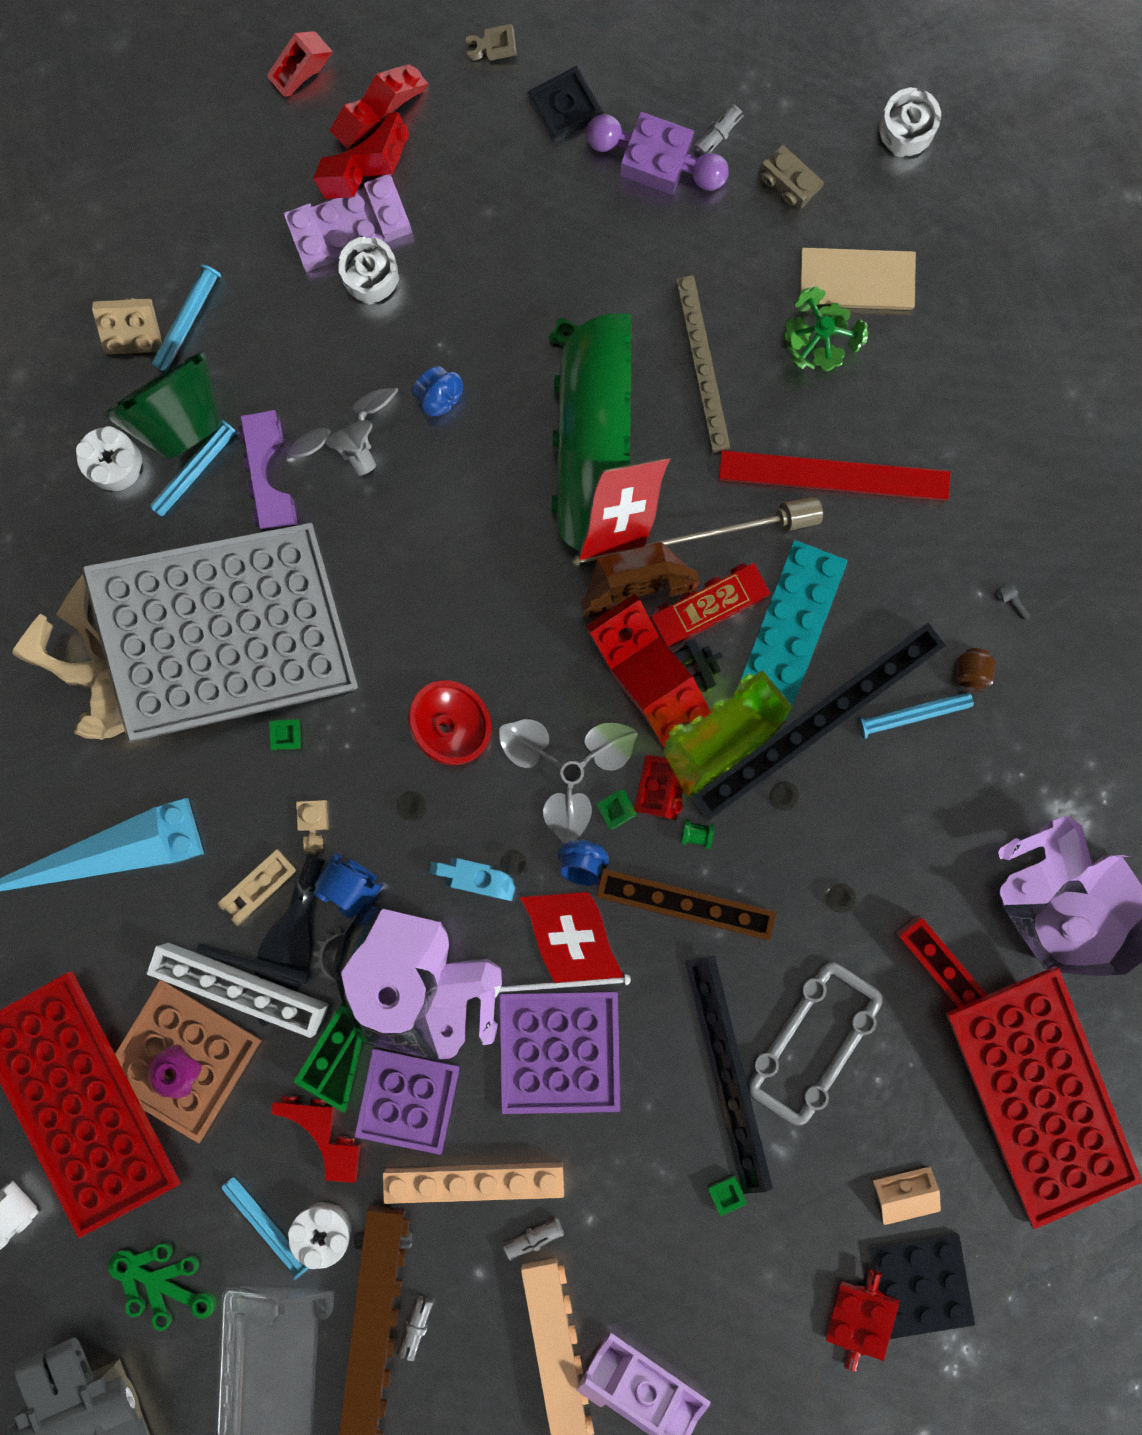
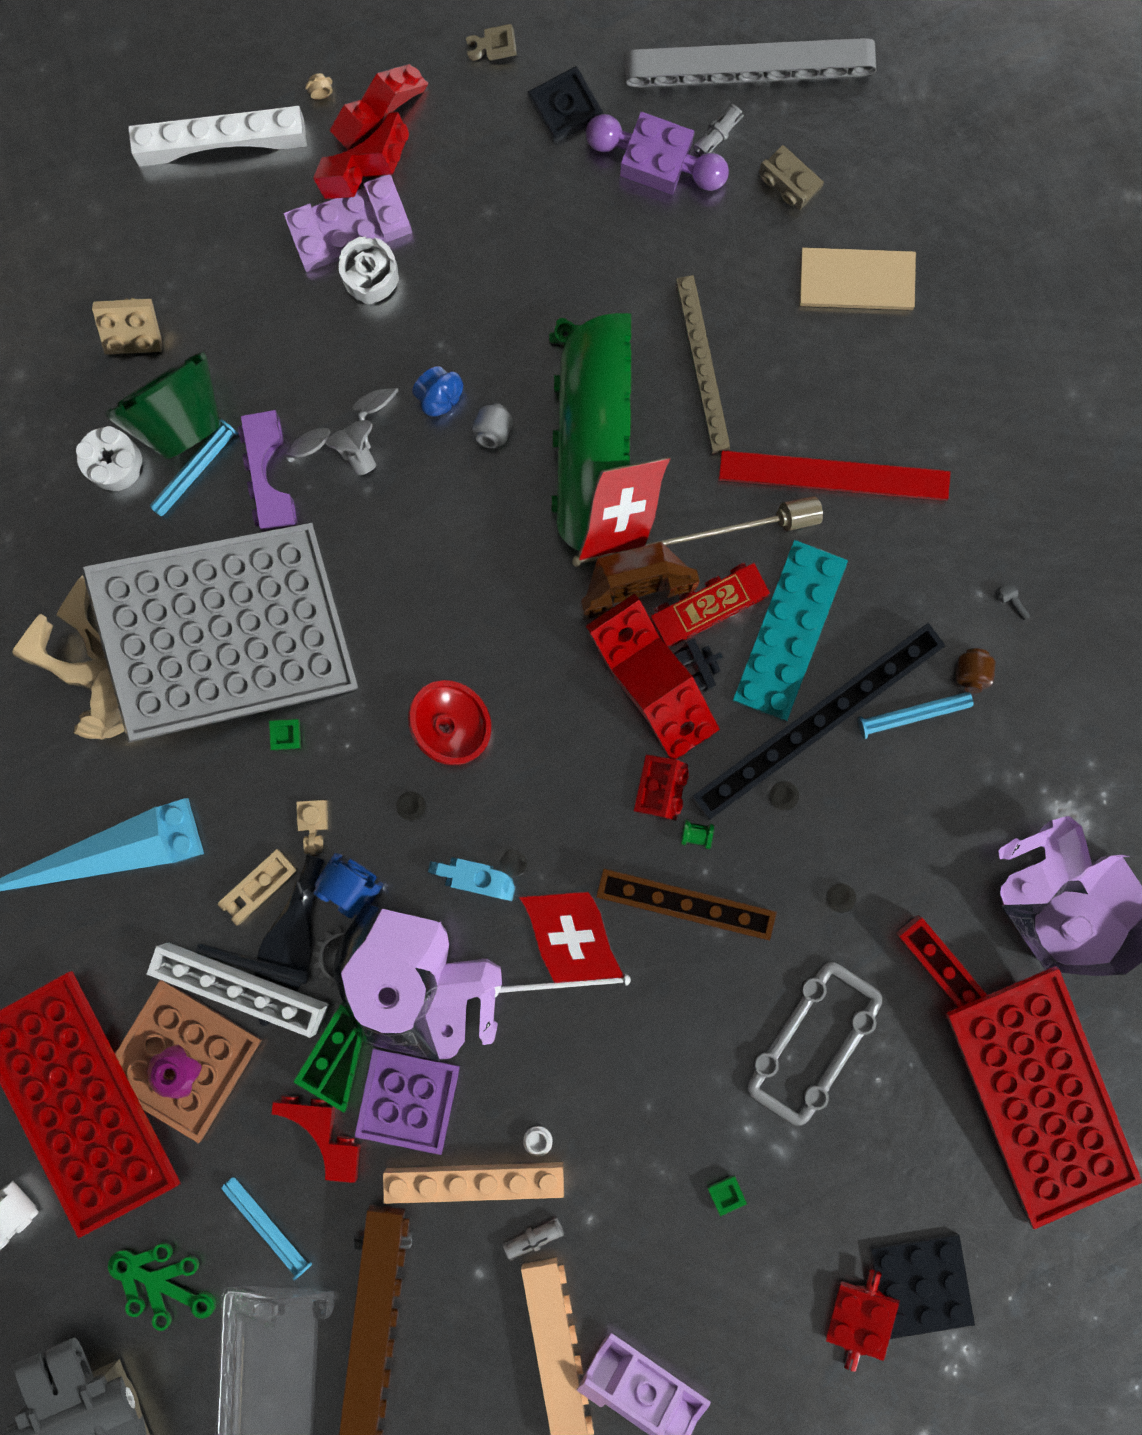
medium azure axle [152,264,221,372] -> none
red arch [267,31,333,97] -> none
white brick [288,1202,352,1269] -> none
light grey pin [396,1295,434,1361] -> none
light grey plant [499,719,638,844] -> none
medium lavender plate [500,992,620,1114] -> none
blue piece [557,839,609,886] -> none
green plate [596,790,637,830] -> none
clear neon green windscreen [663,670,792,797] -> none
black plate [686,956,773,1194] -> none
bright green plant [784,286,868,371] -> none
light nougat panel [873,1167,941,1225] -> none
white brick [879,87,941,157] -> none
none -> white arch [129,106,307,167]
none -> tan plate [305,73,333,100]
none -> light grey head [472,403,514,448]
none -> white plate [523,1126,553,1157]
none -> light grey beam [624,38,877,87]

